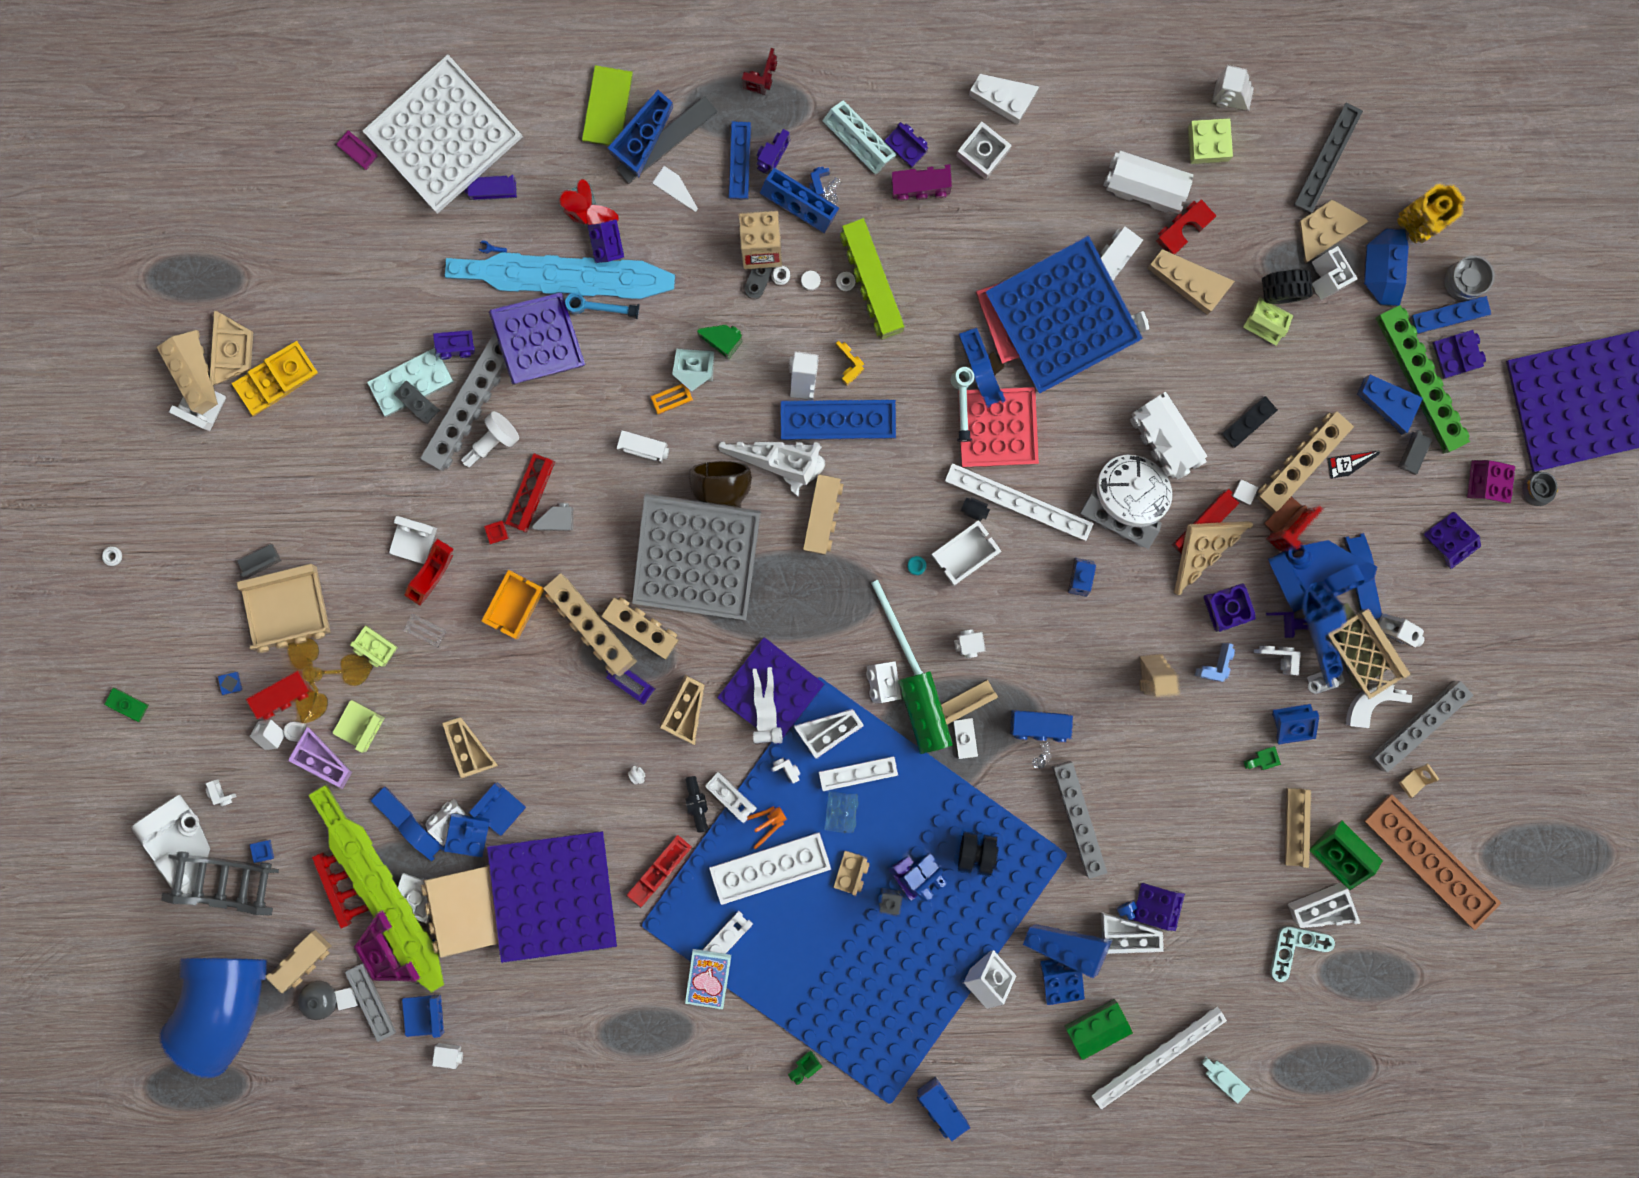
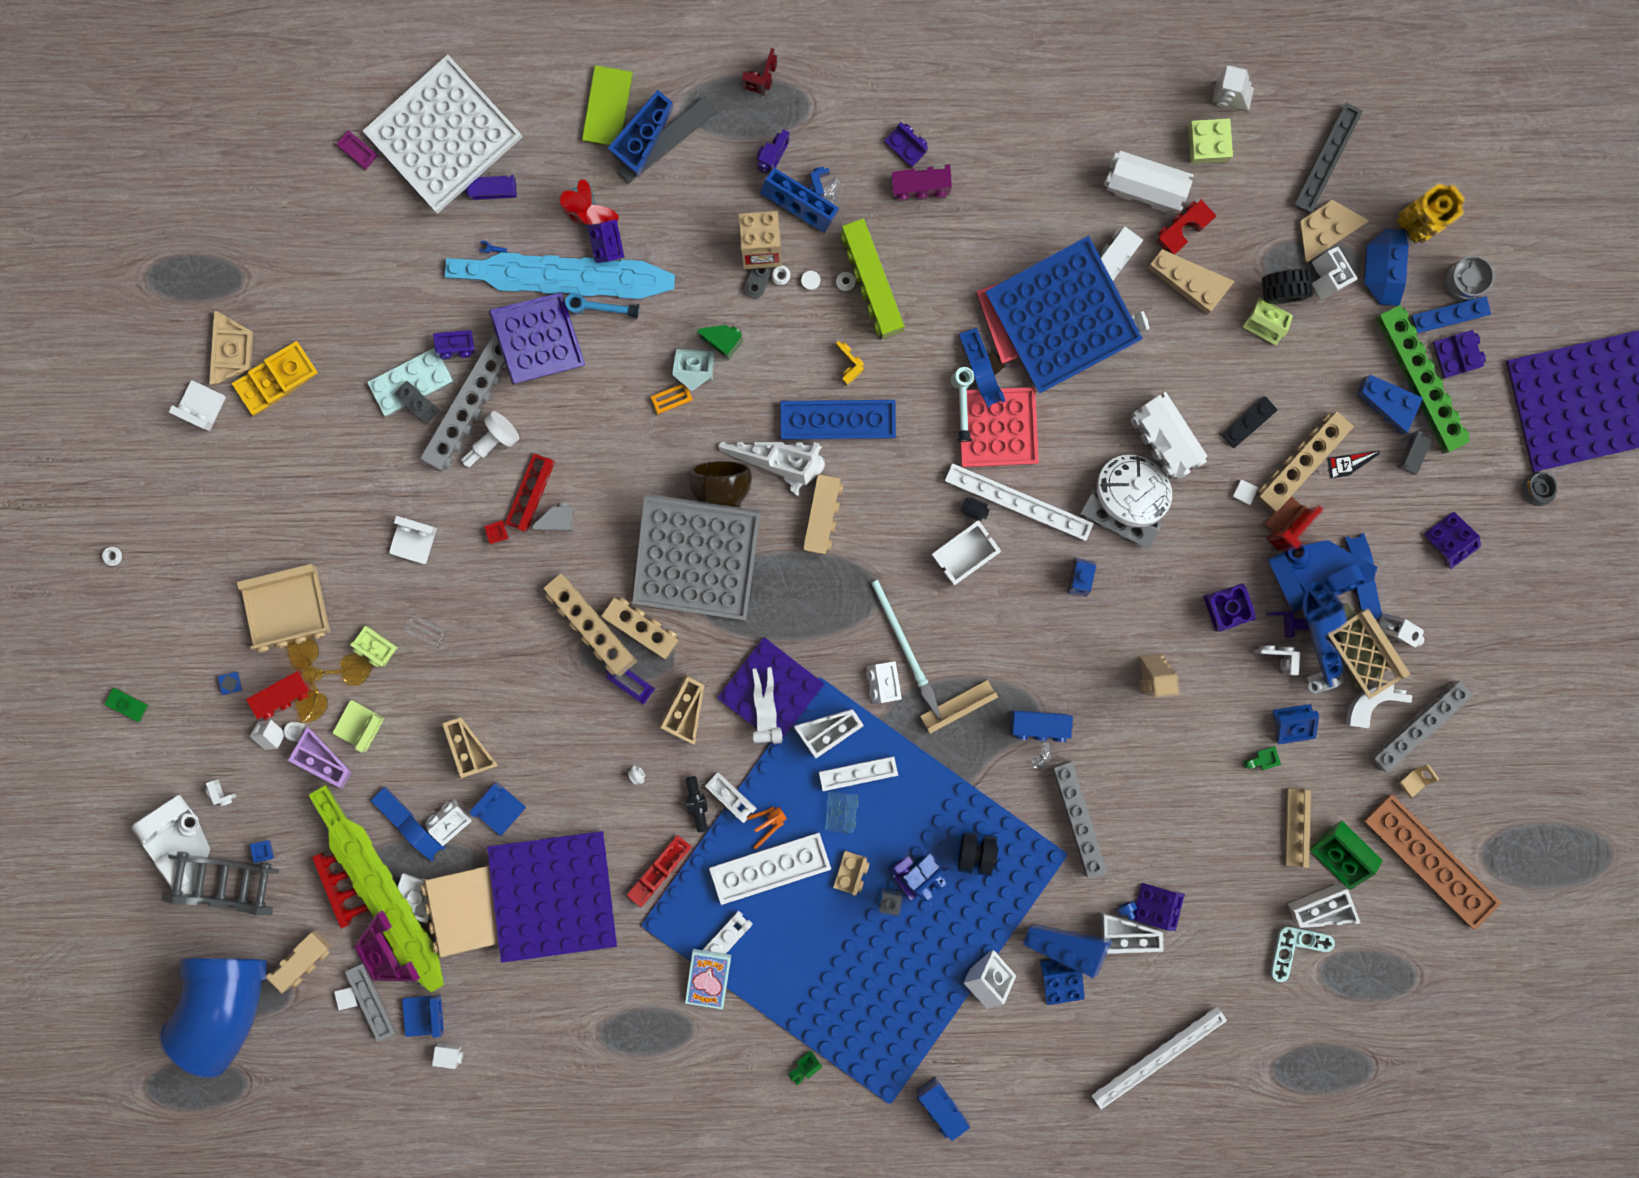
tan wedge [157,330,218,415] -> none
dark grey panel [237,544,281,578] -> none
dark grey cylinder [298,980,337,1020] -> none
red arch [404,539,454,606] -> none
blue hinge [444,813,490,857] -> none
light orange piece [482,570,544,639] -> none
white window [617,431,669,463] -> none
white sticker [653,166,698,212] -> none
blue plate [729,122,751,200] -> none
white bracket [770,758,800,784] -> none
white wedge [789,352,818,400] -> none
light aqua fence [822,100,897,175] -> none
green container [898,671,953,754] -> none
teal tile [907,556,927,575] -> none
white plate [953,718,978,759] -> none
white brick [954,630,985,658] -> none
white brick [956,121,1012,180] -> none
white wedge [969,74,1039,125] -> none
green slope [1064,999,1133,1060] -> none
red fence [1172,489,1239,555] -> none
tan tile [1174,521,1253,595] -> none
light blue bracket [1195,643,1235,682] -> none
light aqua hinge [1201,1057,1250,1104] -> none
magenta bracket [1467,460,1515,503] -> none

